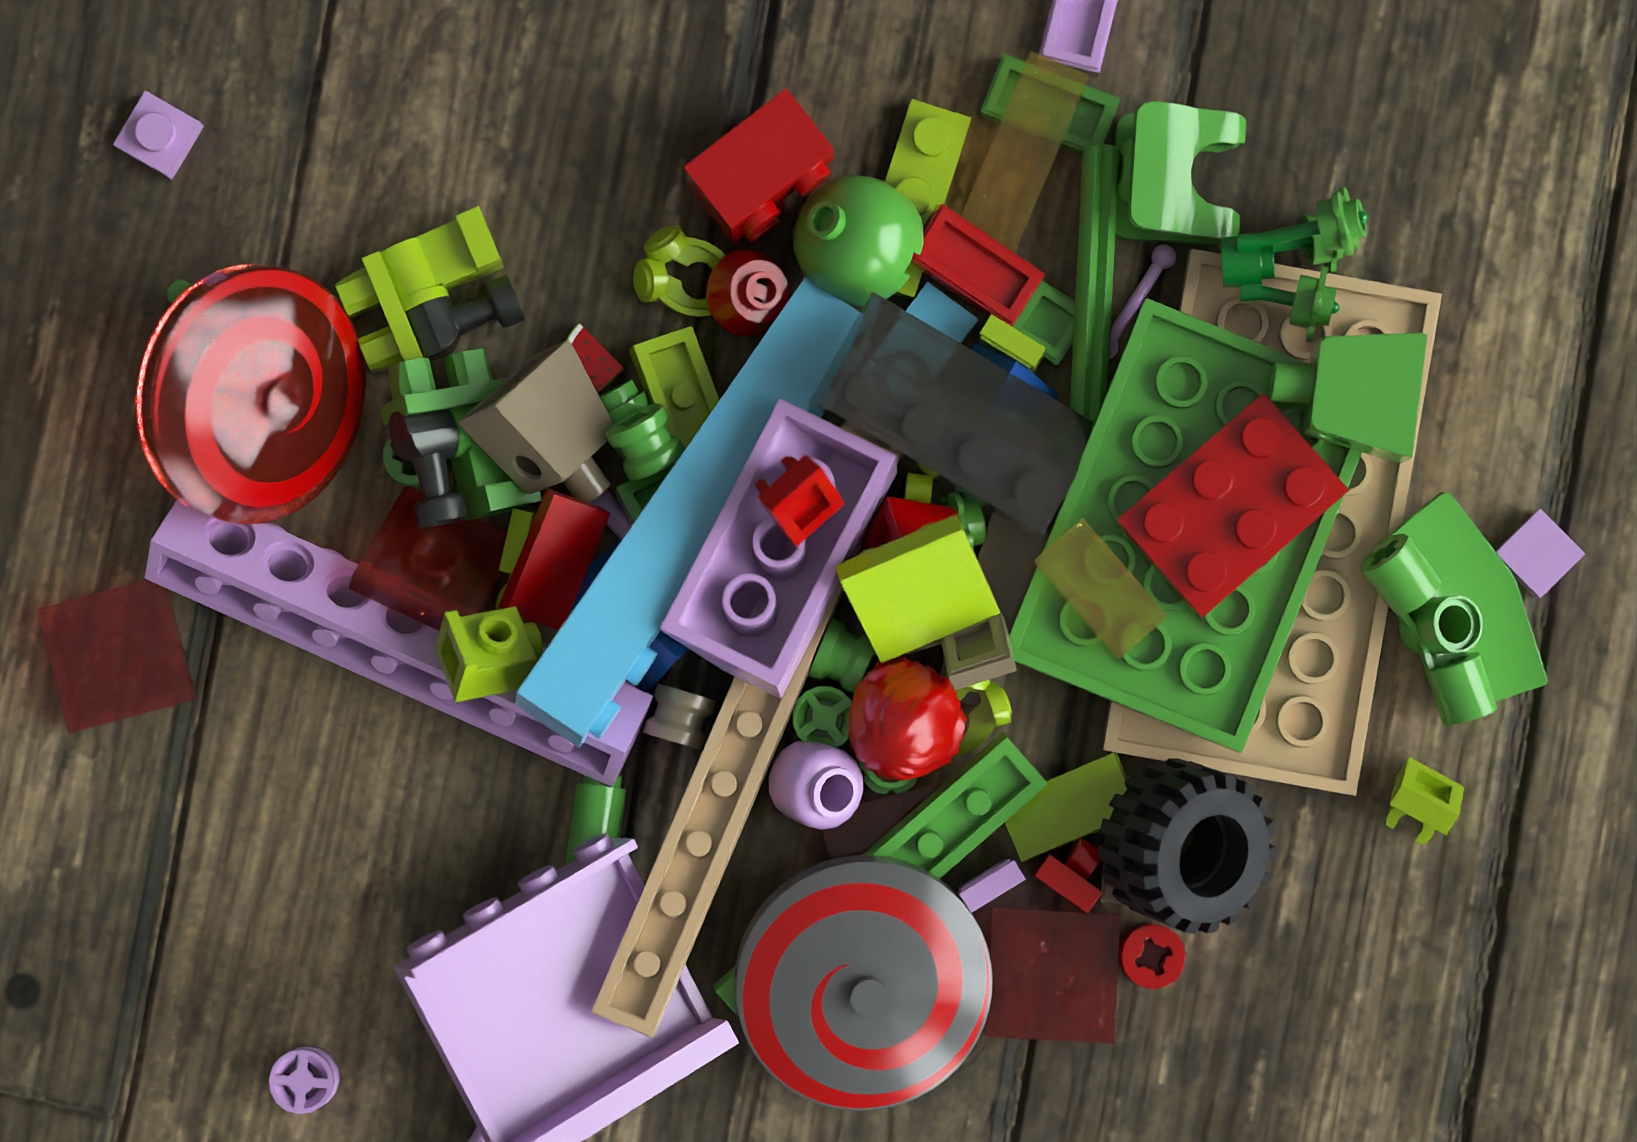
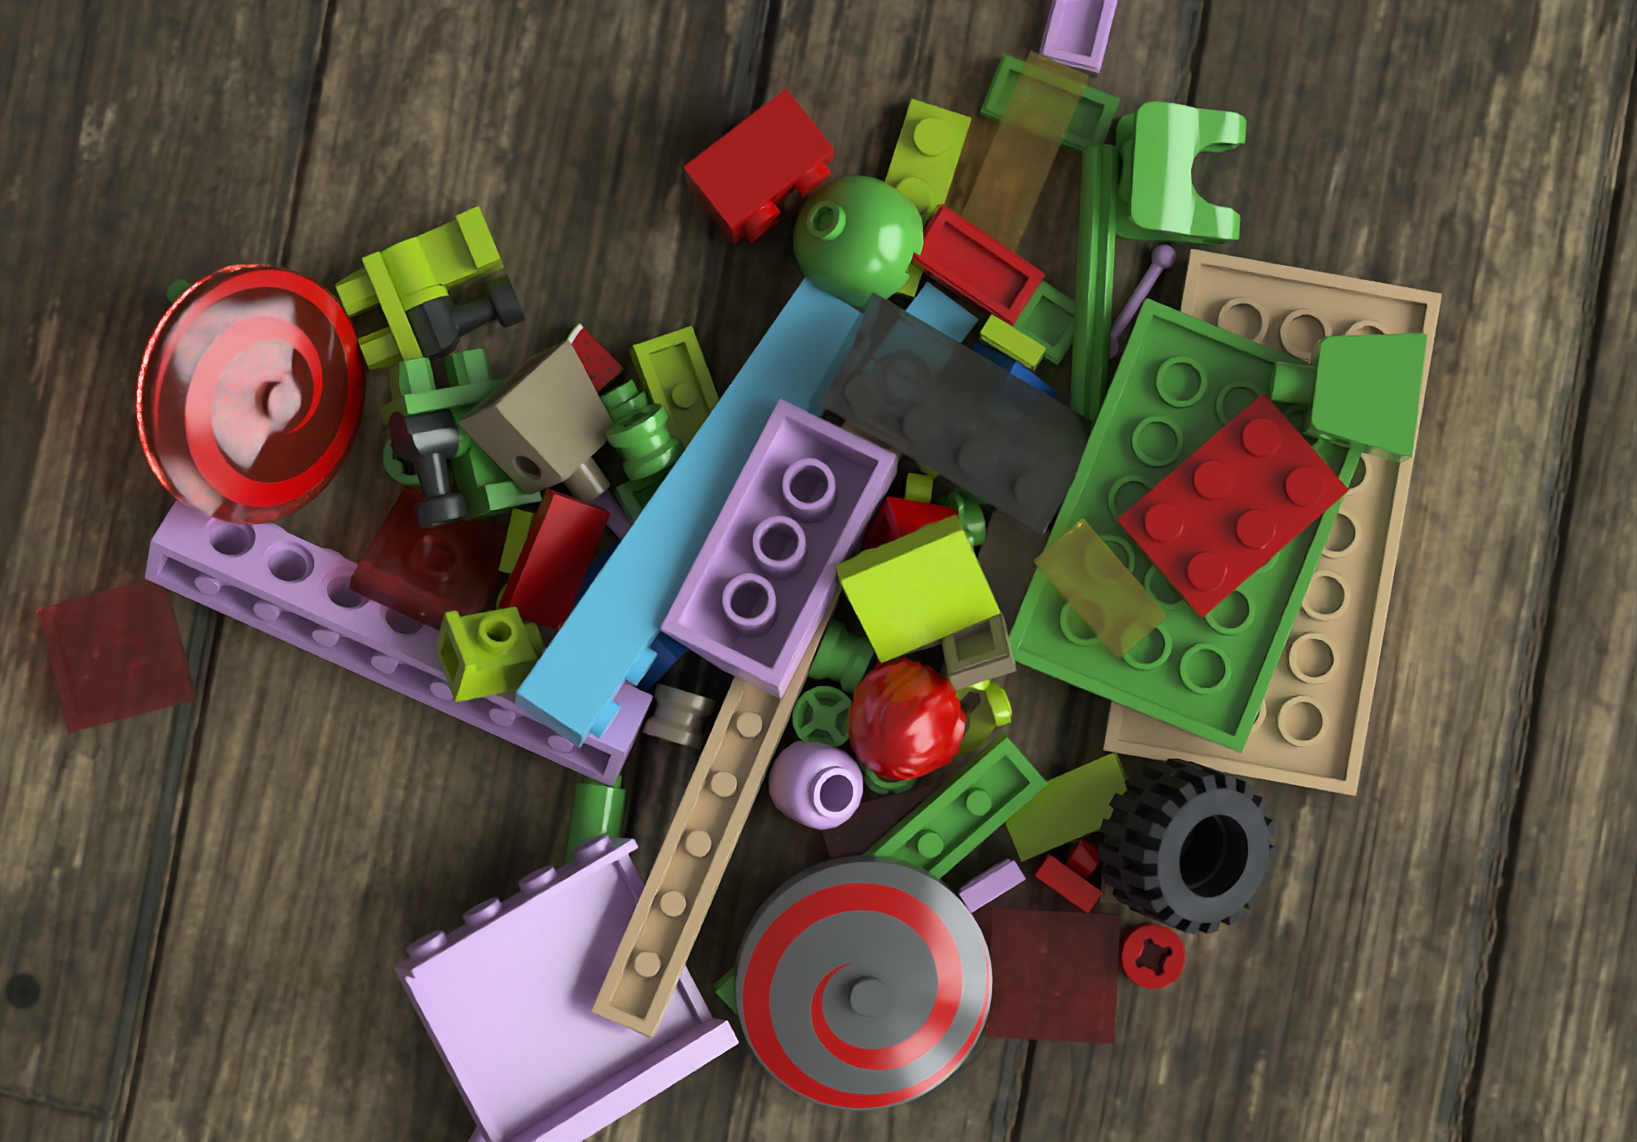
lavender plate [113,90,204,180] -> none
lavender wheel [269,1045,340,1114] -> none
lime piece [633,225,726,317] -> none
red cone [706,250,789,337] -> none
red tile [755,454,845,547] -> none
plant [1221,186,1368,343] -> none
bright green panel [1360,492,1548,726] -> none
lime tile [1386,756,1465,845] -> none
lavender tile [1495,508,1585,599] -> none

